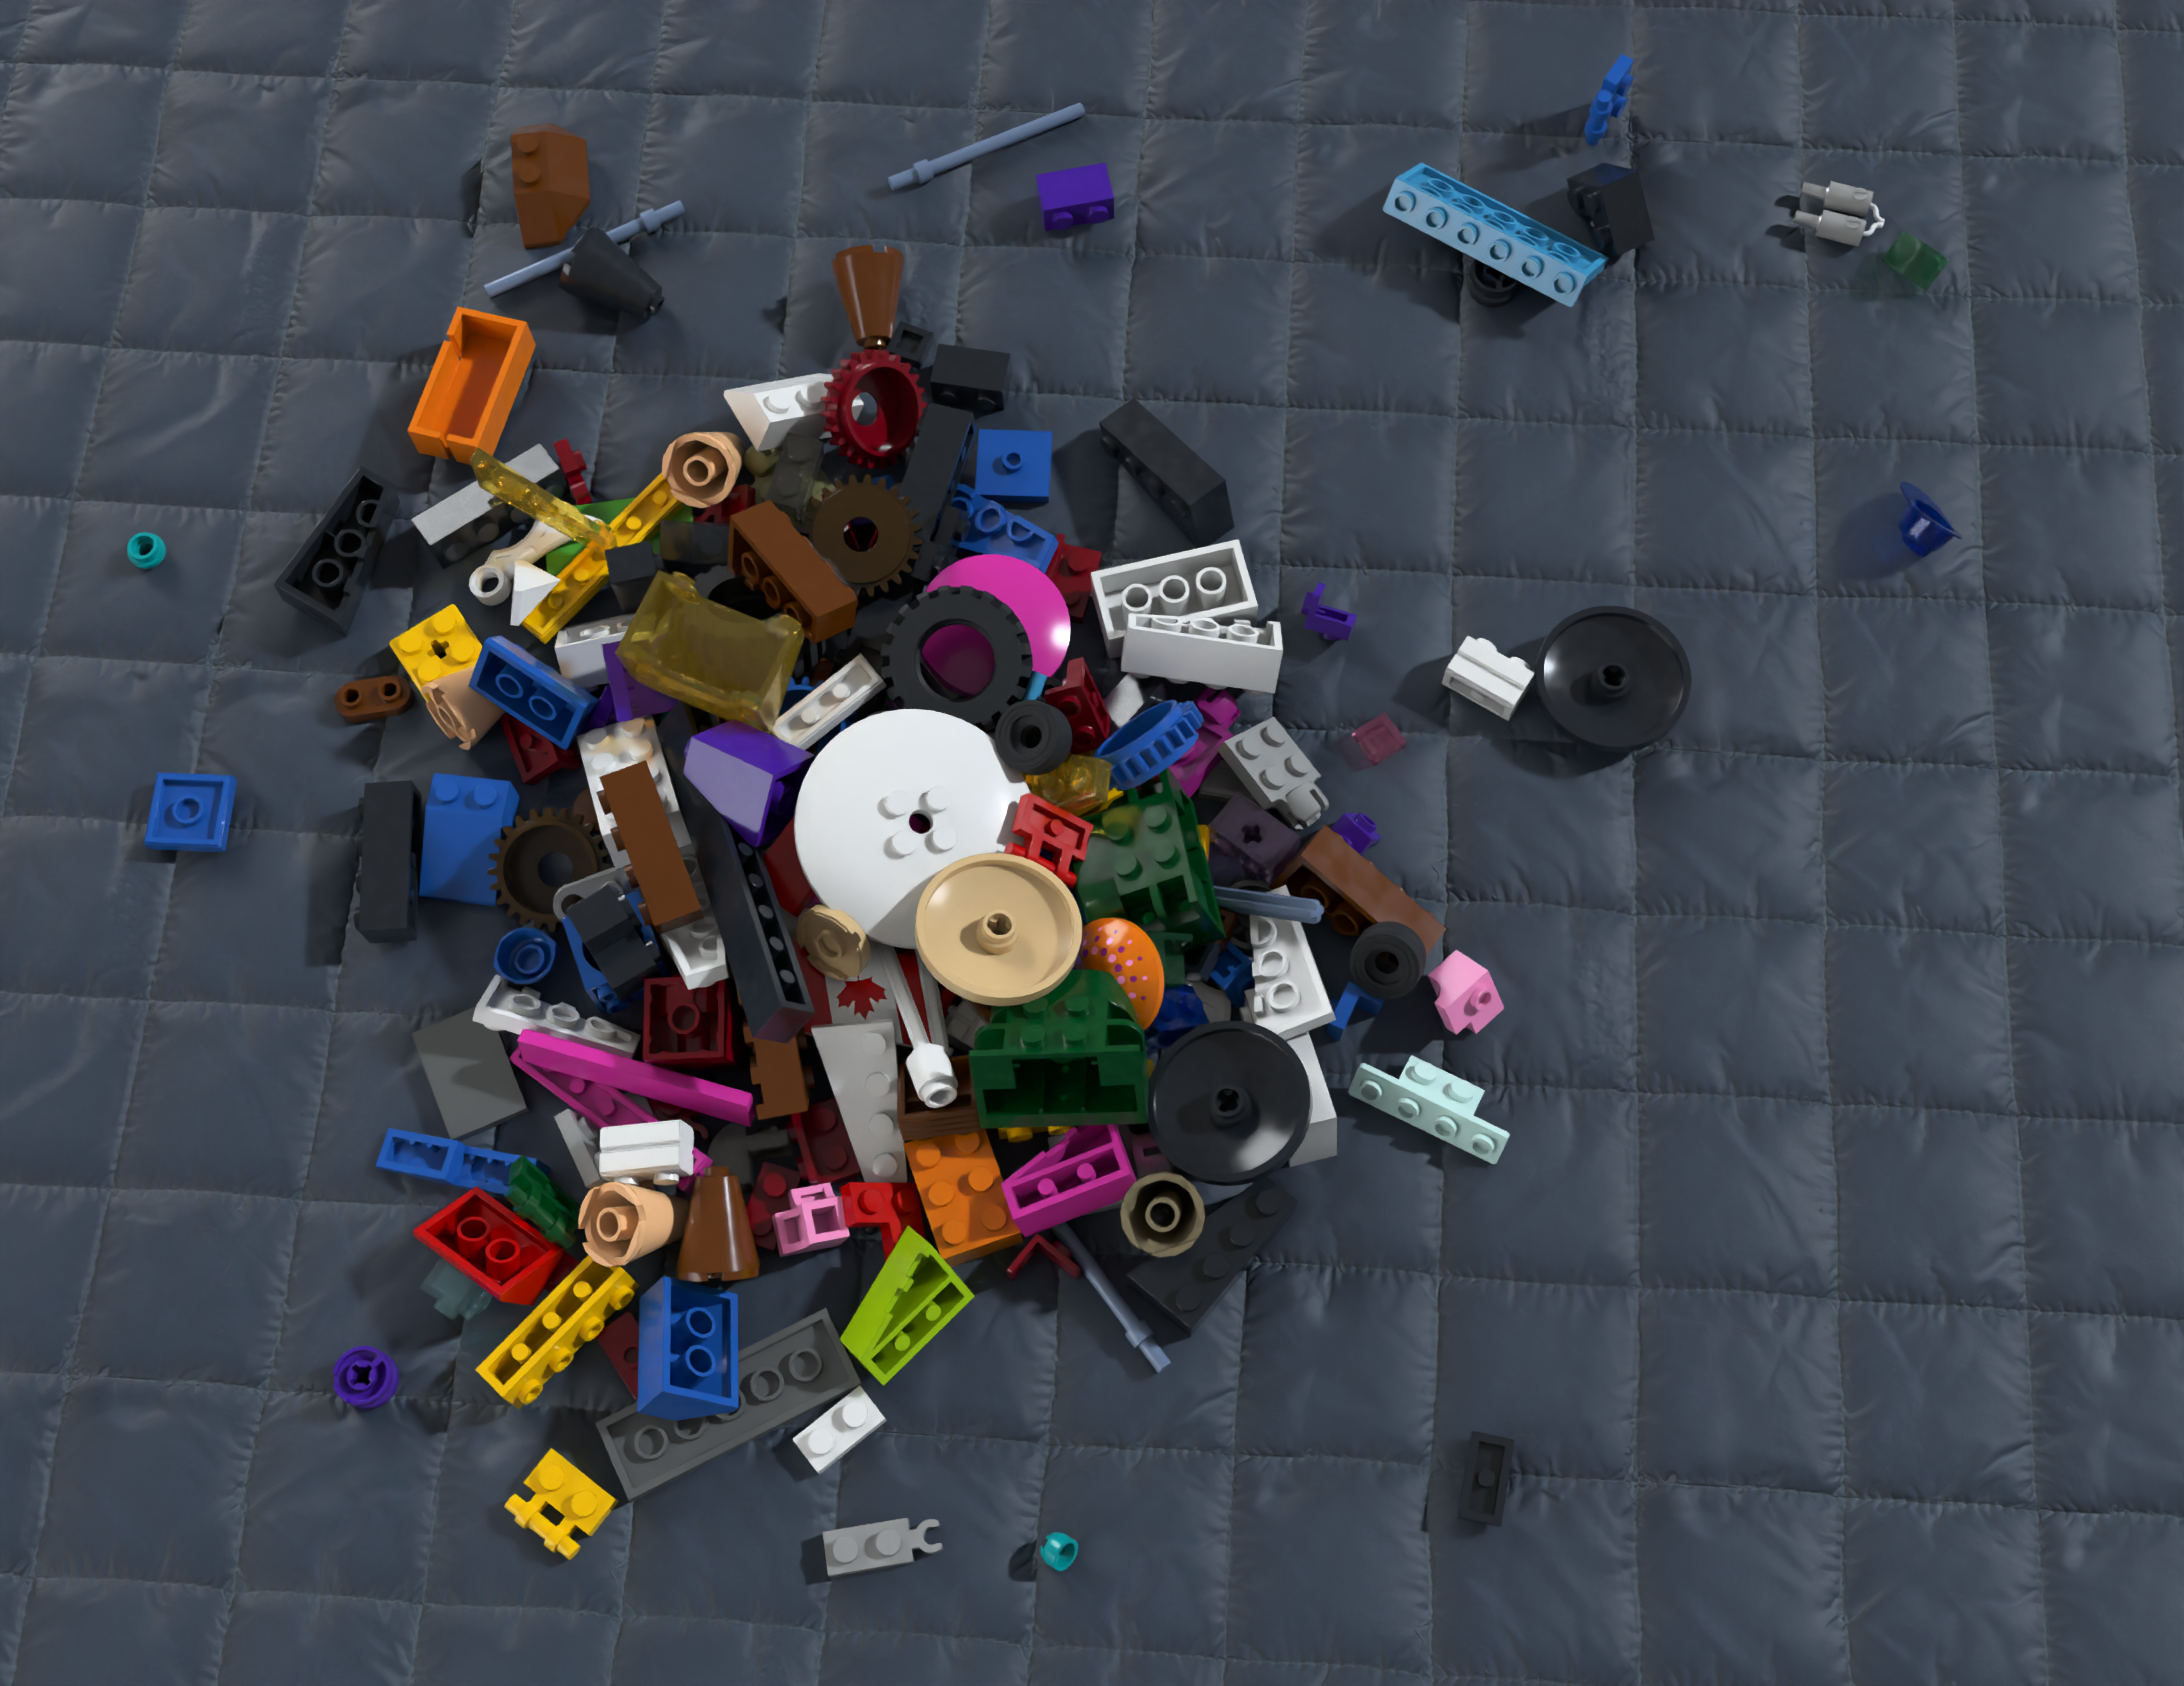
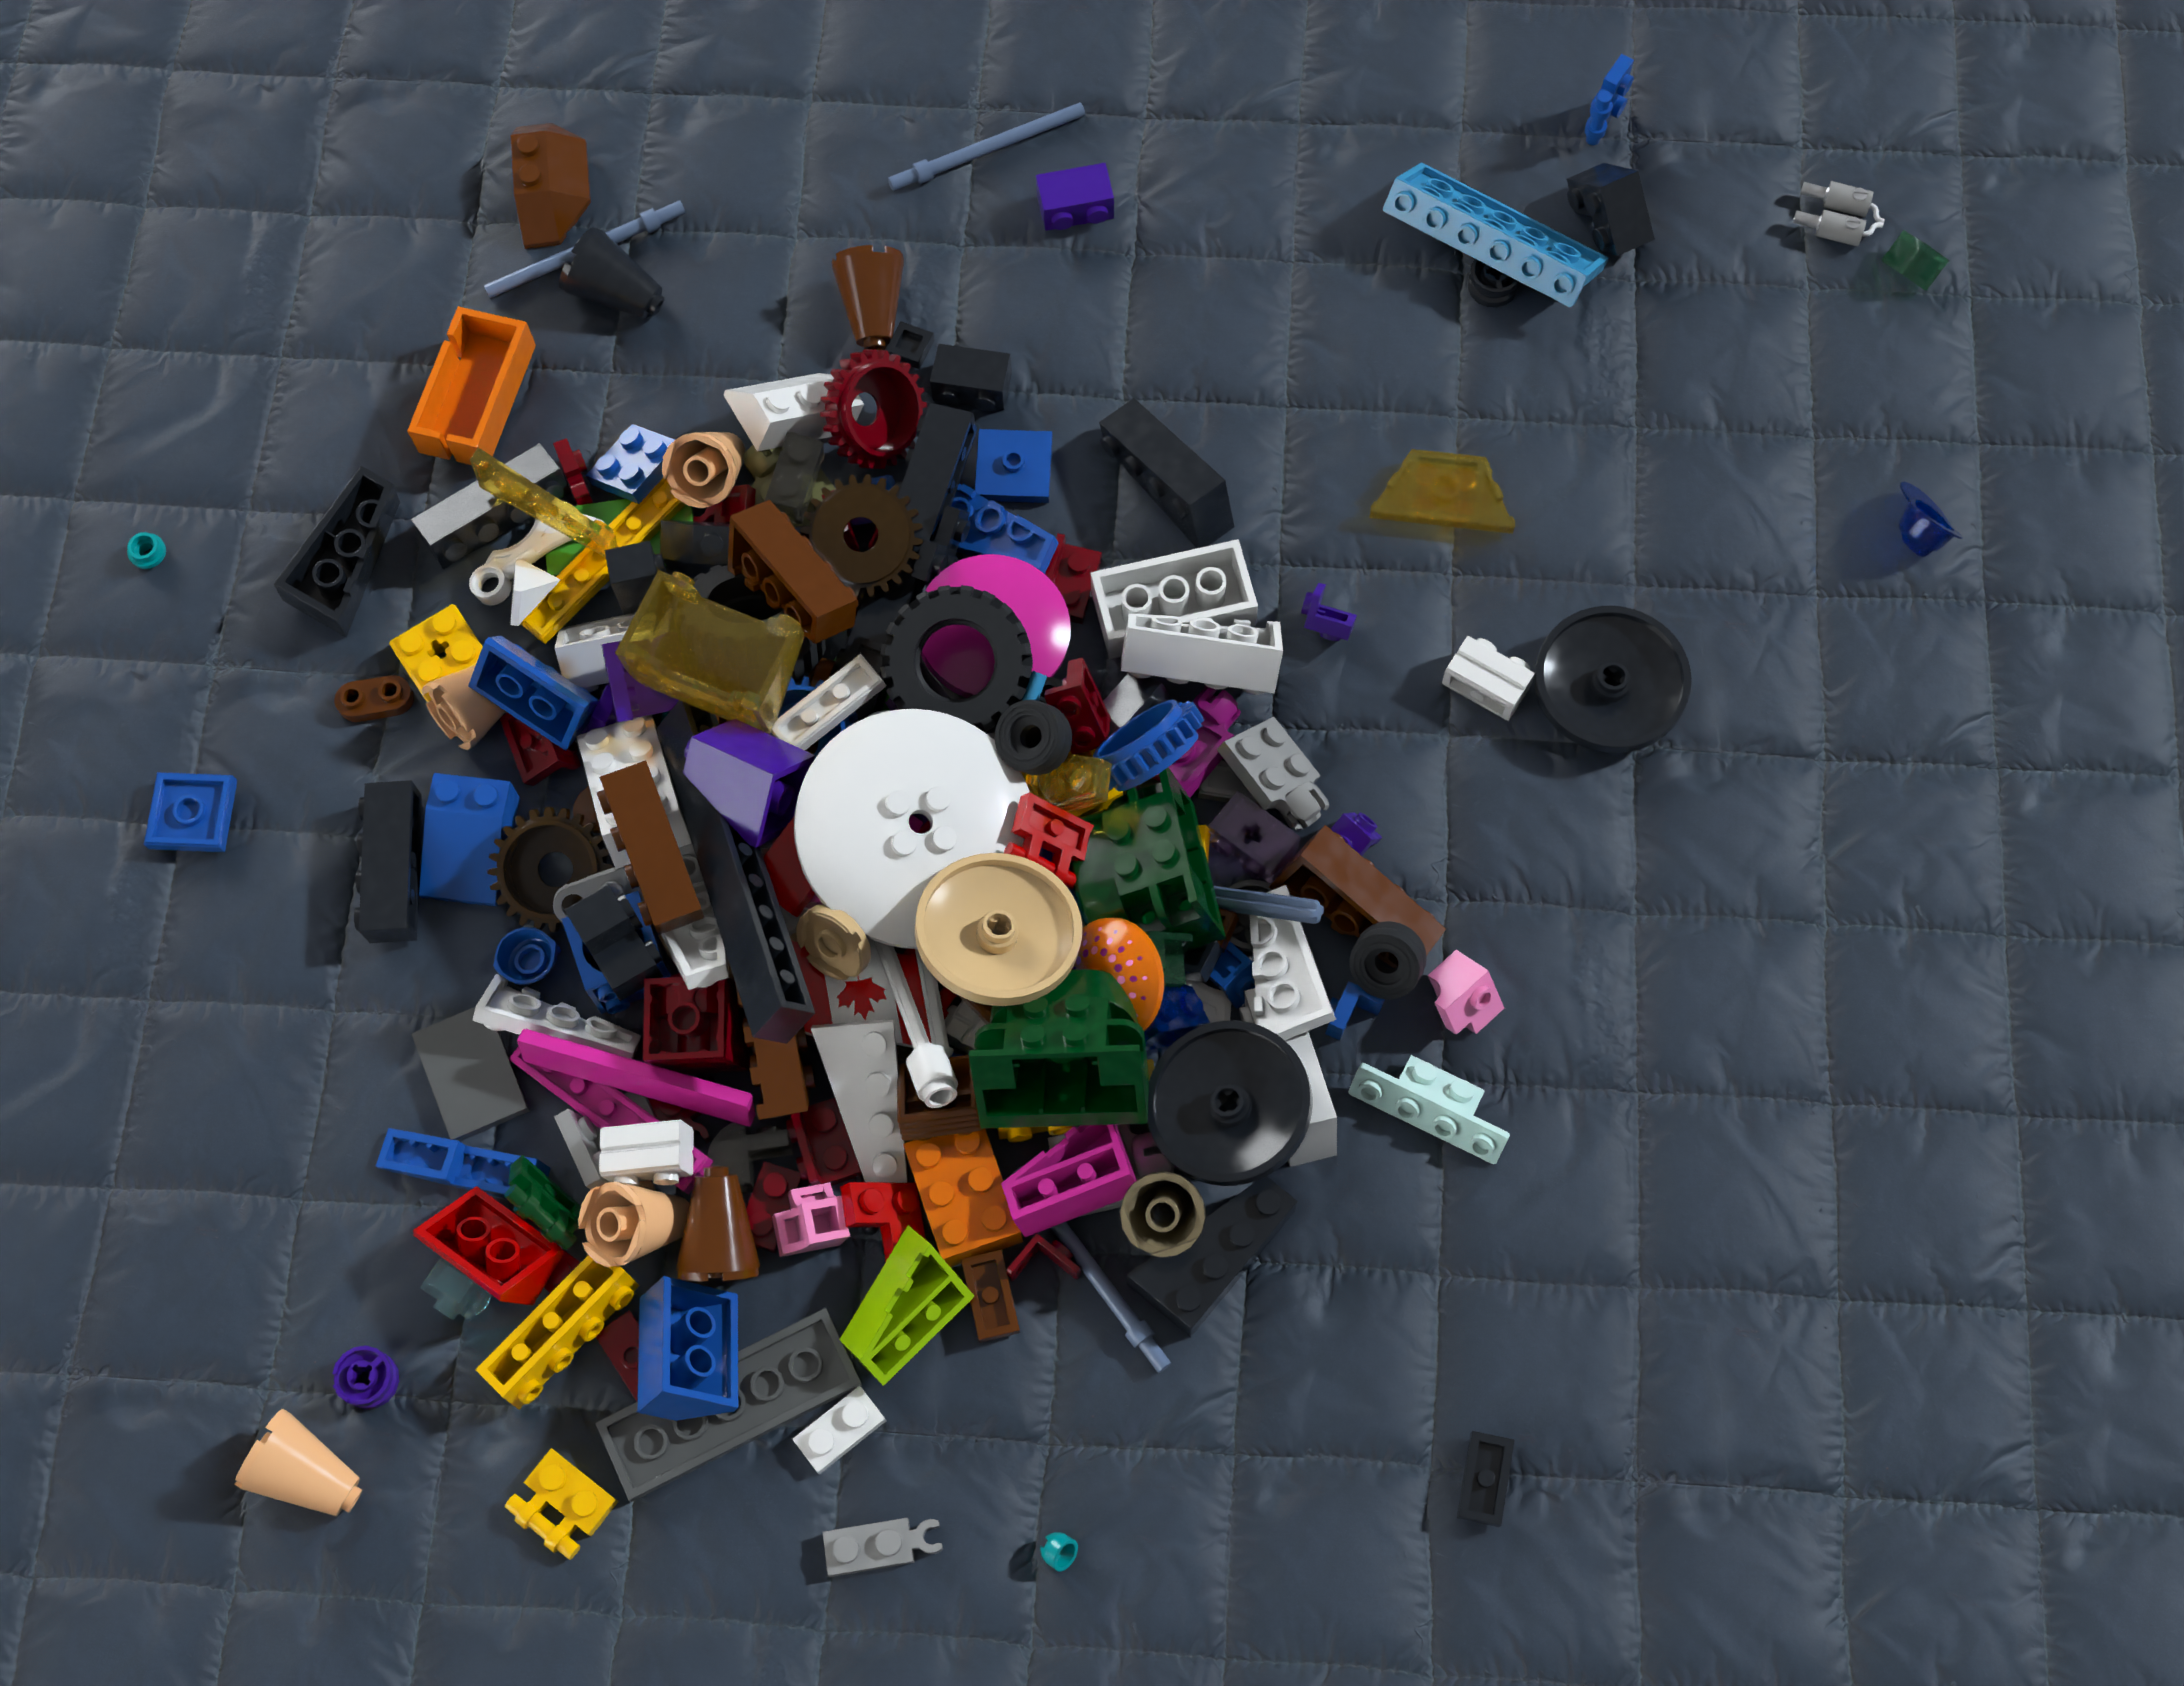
clear pink tile [1352,712,1407,766] -> none
none -> light nougat cone [234,1409,363,1516]
none -> plate [585,424,675,504]
none -> reddish brown plate [961,1249,1020,1343]
none -> clear yellow wing [1369,449,1515,534]

